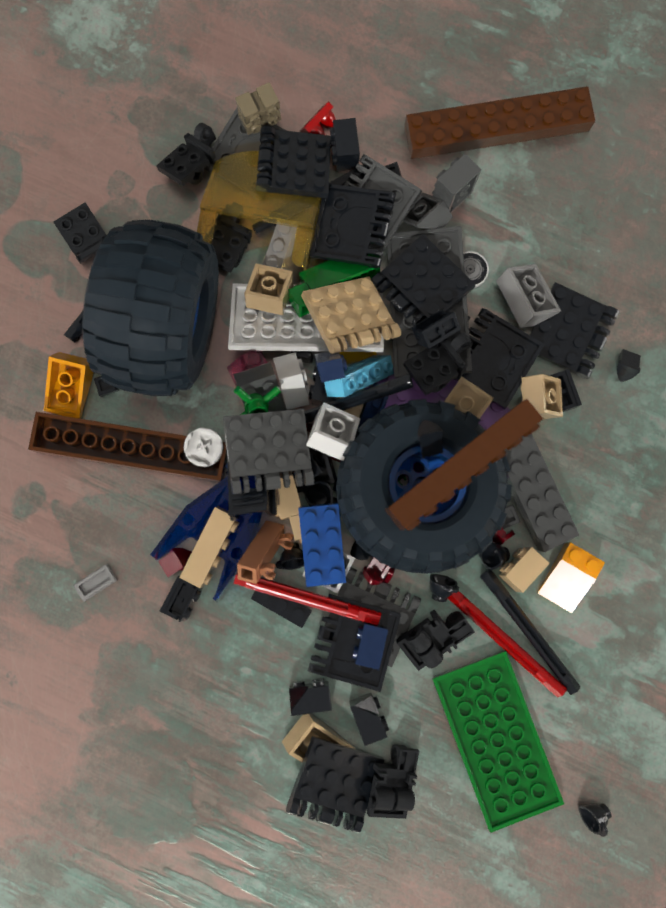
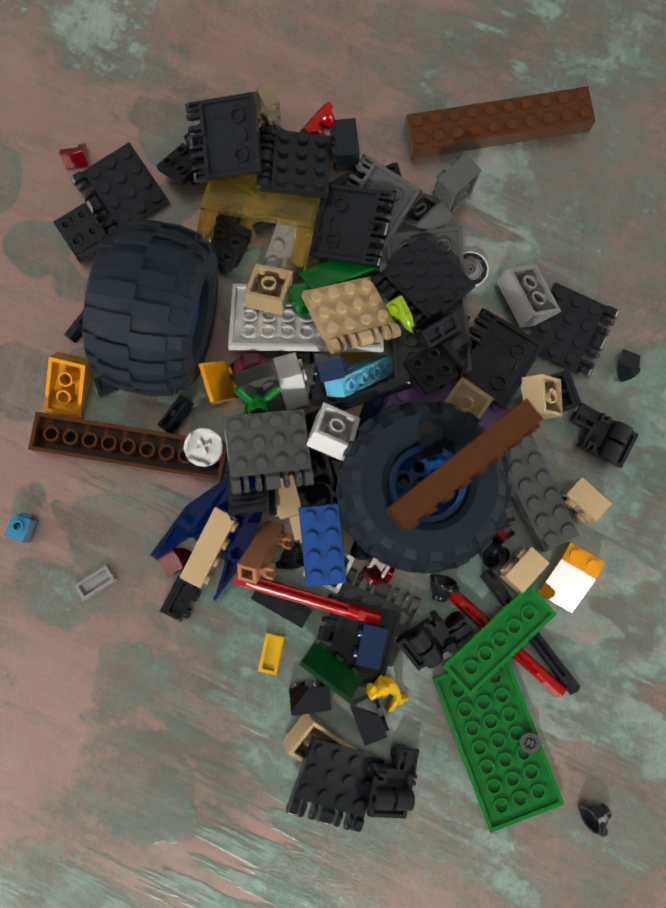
none -> dark azure brick [4,512,37,543]
none -> dark red tile [59,143,88,169]
none -> black hinge [70,142,170,234]
none -> black plate [157,395,194,433]
none -> black hinge [185,92,263,183]
none -> light orange slope [198,361,237,405]
none -> yellow tile [258,632,285,675]
none -> dark green slope [299,641,363,703]
none -> yellow animal [366,675,409,713]
none -> lime plate [385,295,414,334]
none -> green plate [442,586,557,696]
none -> dark grey tile [519,732,540,753]
none -> tan brick [560,477,612,523]
none -> black plate [569,403,639,468]

